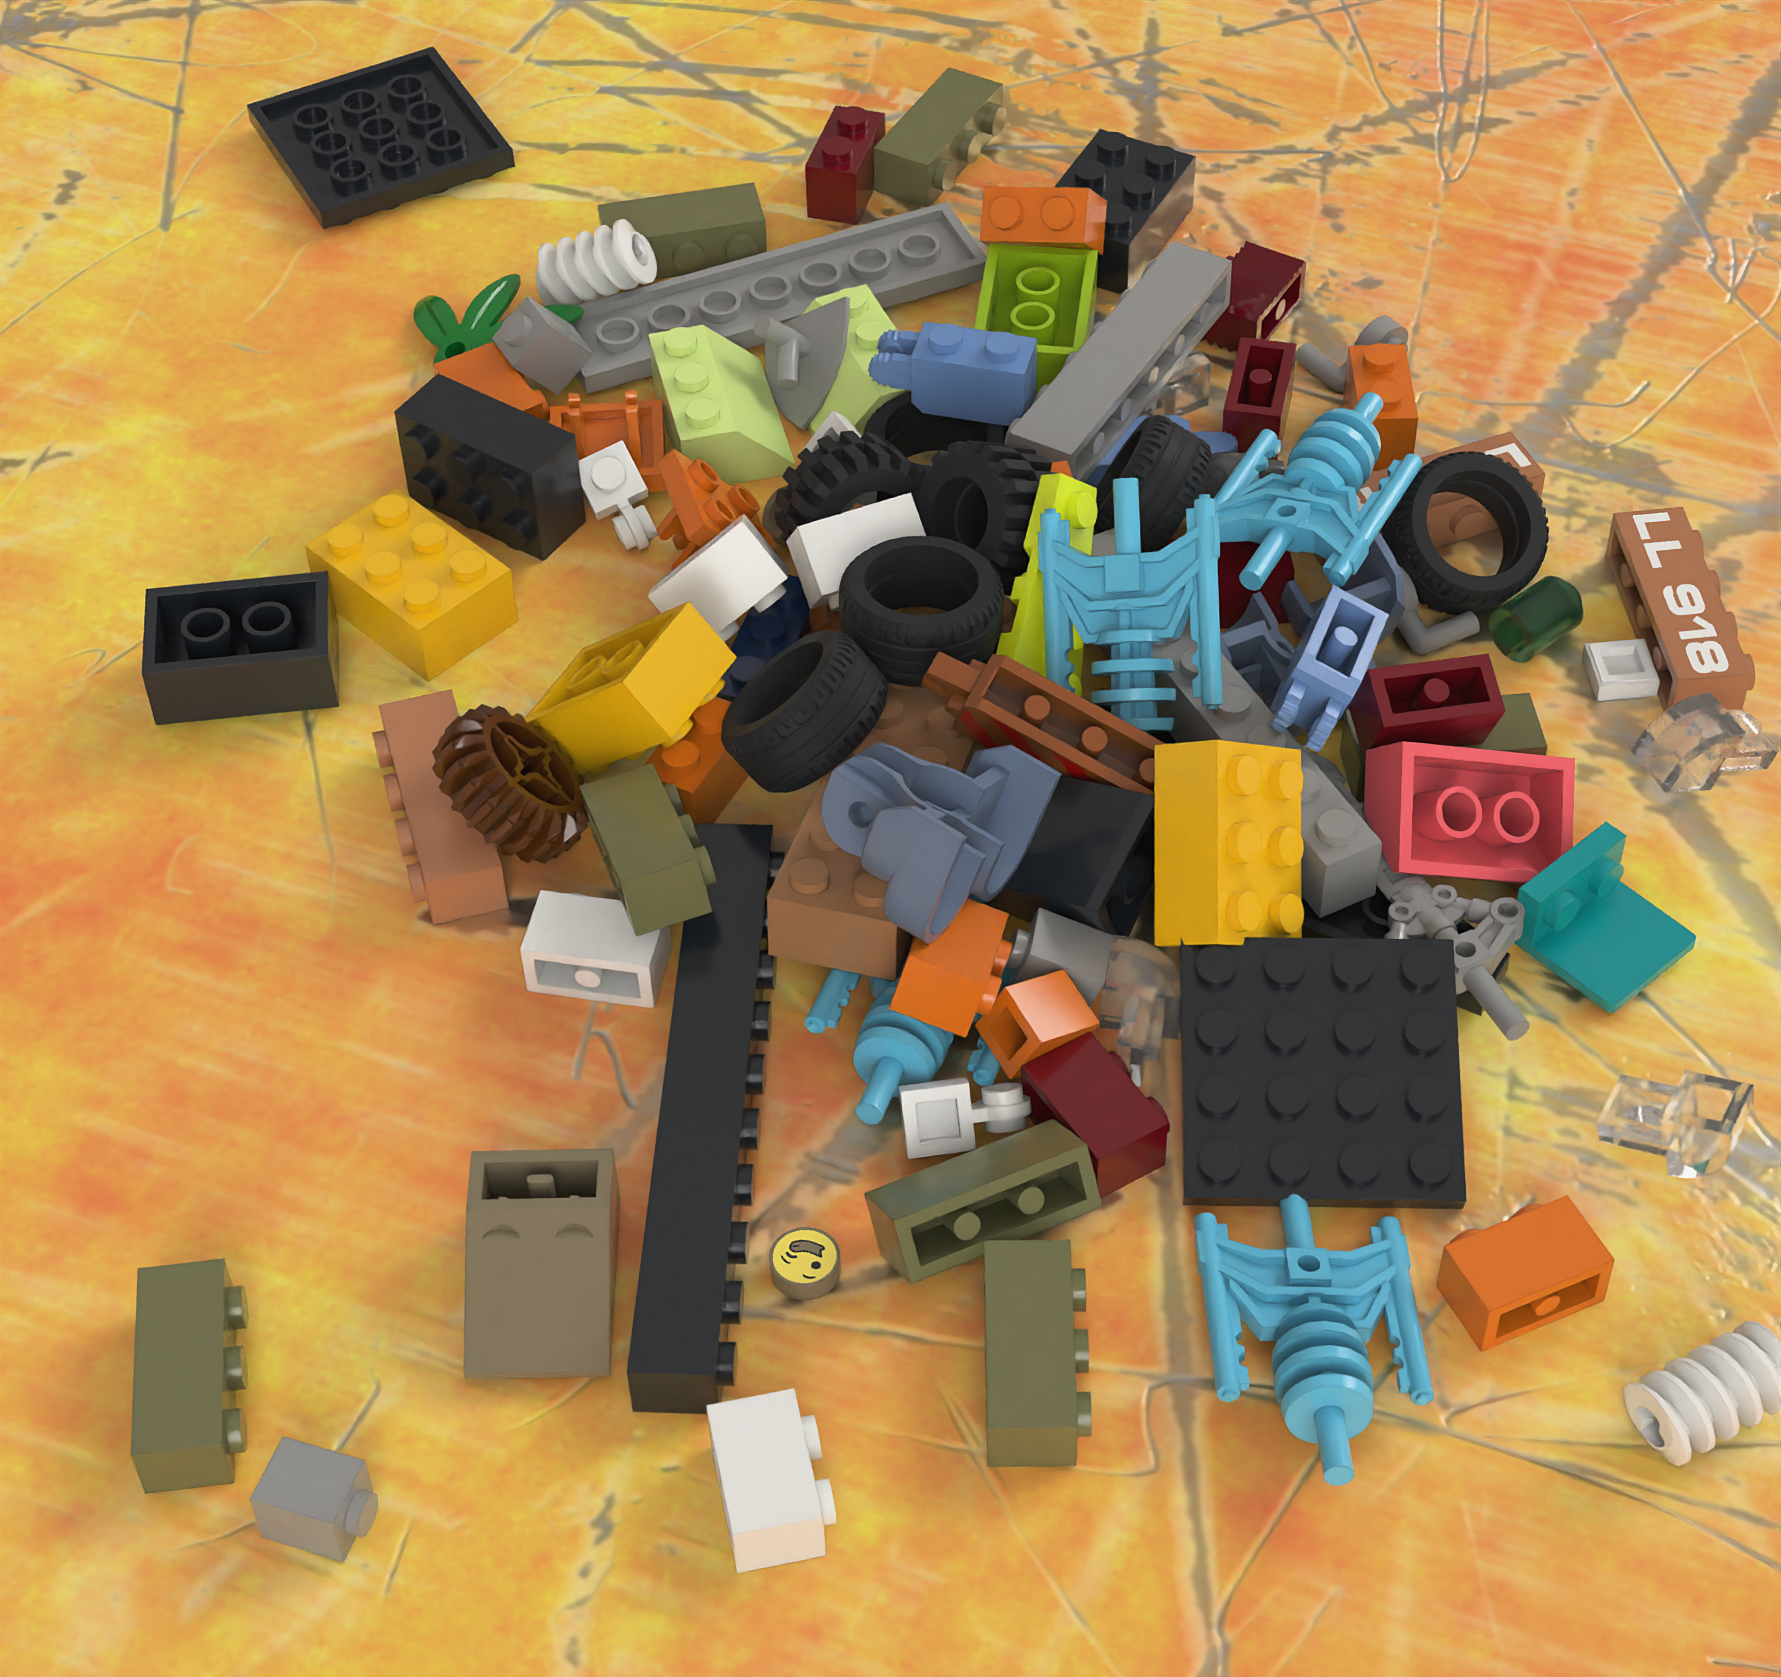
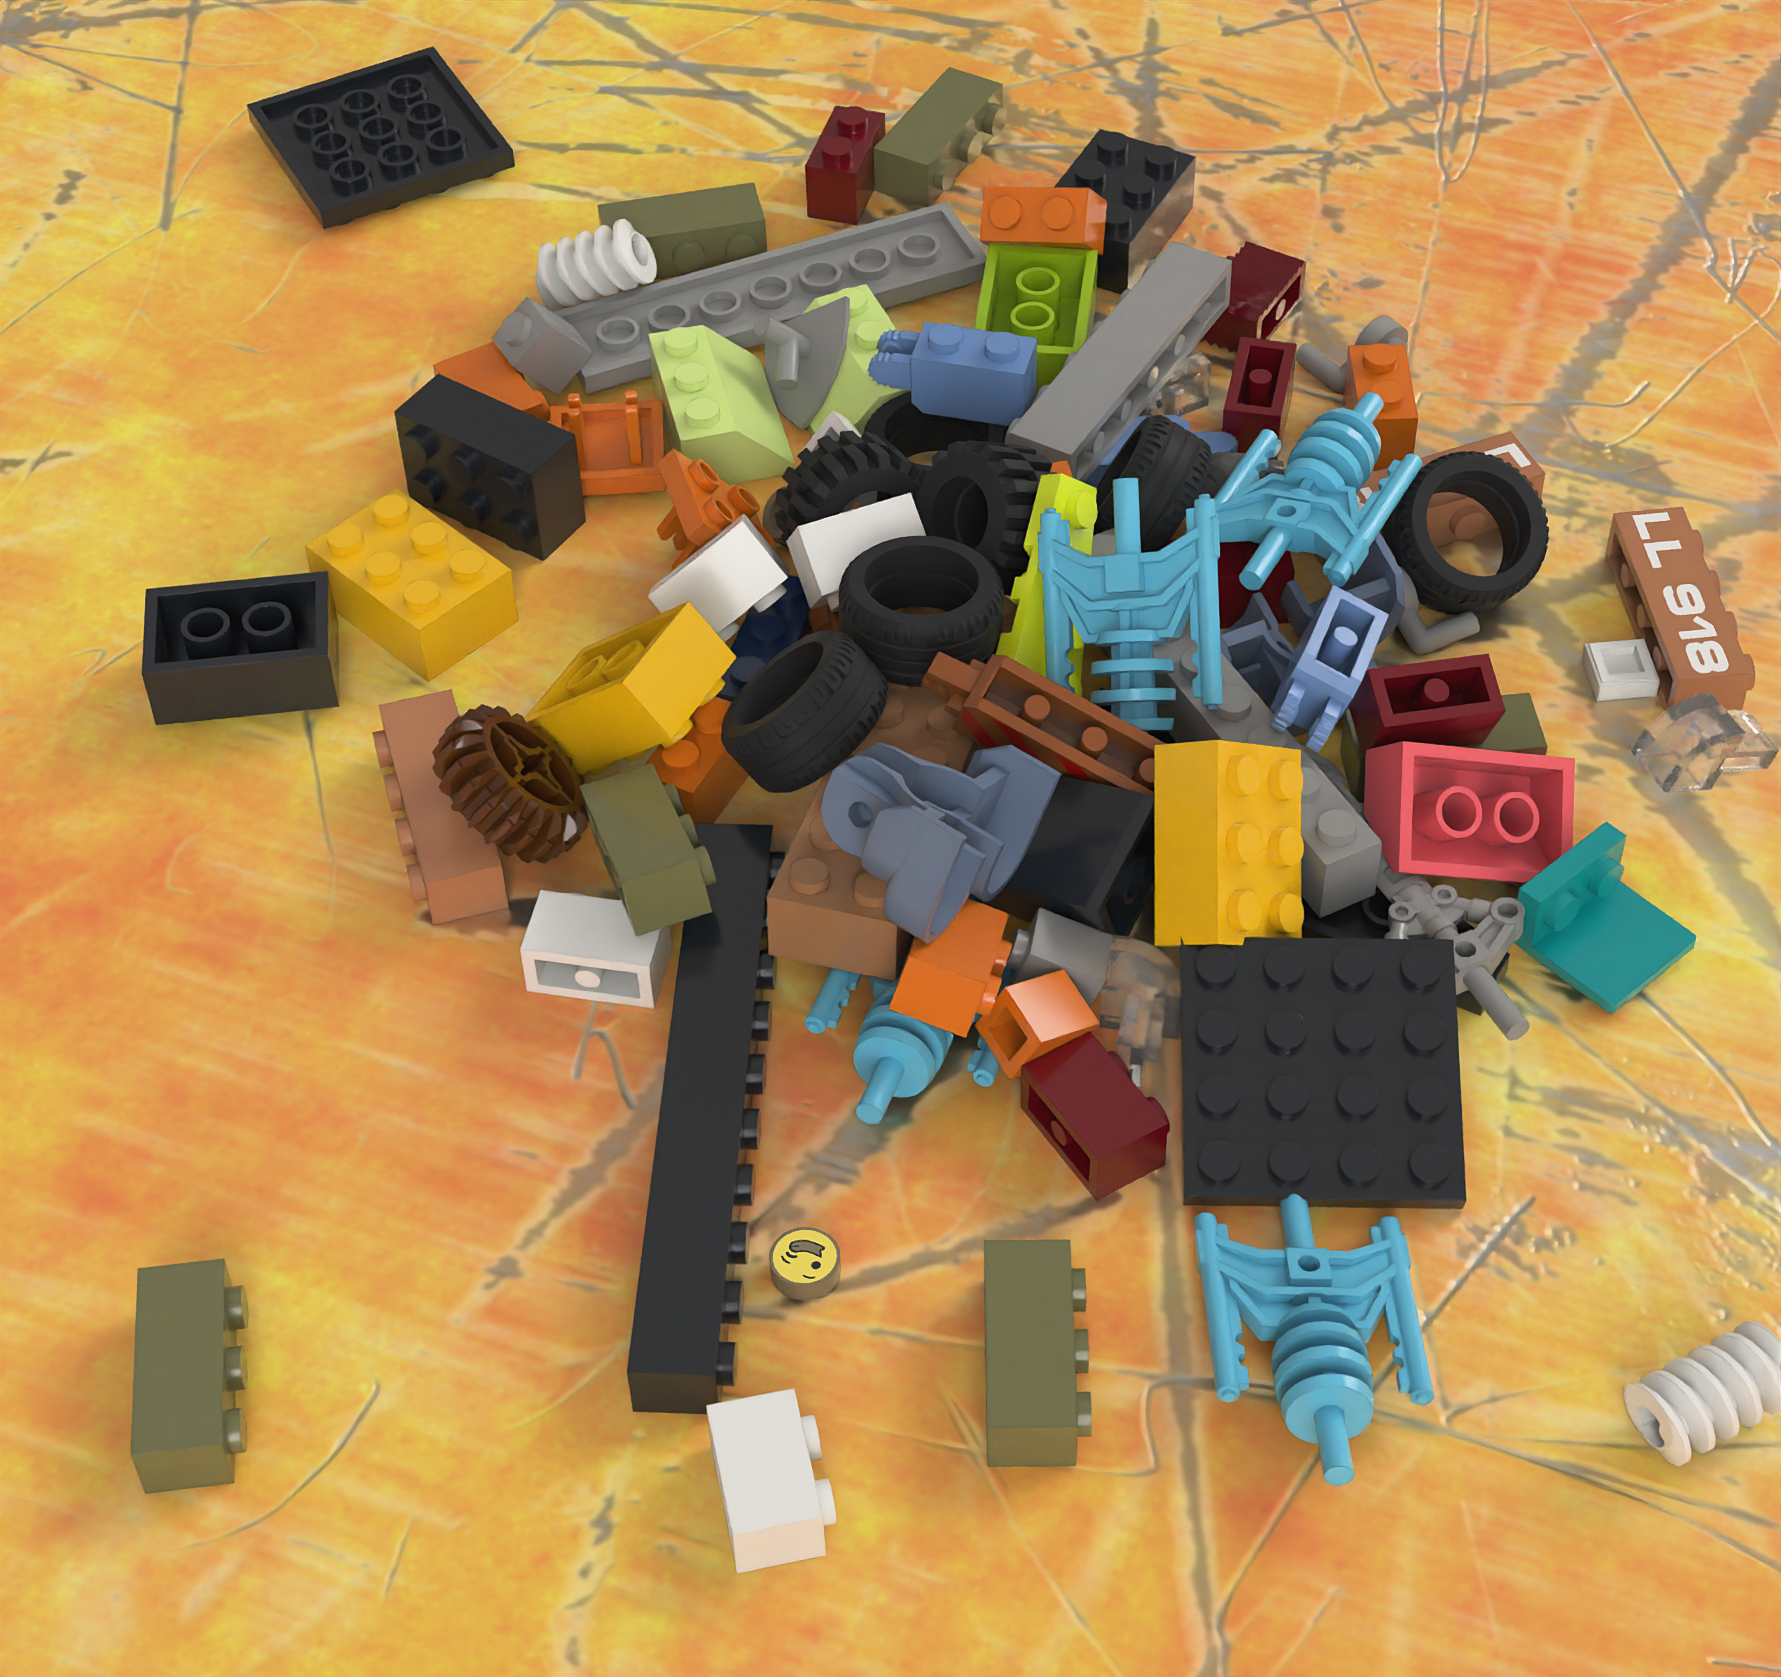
light grey brick [250,1436,378,1562] -> none
green plant [414,274,584,364] -> none
dark tan slope [464,1148,620,1379] -> none
white plate [578,440,658,551] -> none
olive brick [864,1119,1103,1284] -> none
white plate [898,1077,1032,1159] -> none
orange brick [1436,1195,1615,1352] -> none
clear green brick [1489,576,1583,663] -> none
clear brick [1597,1070,1754,1178] -> none

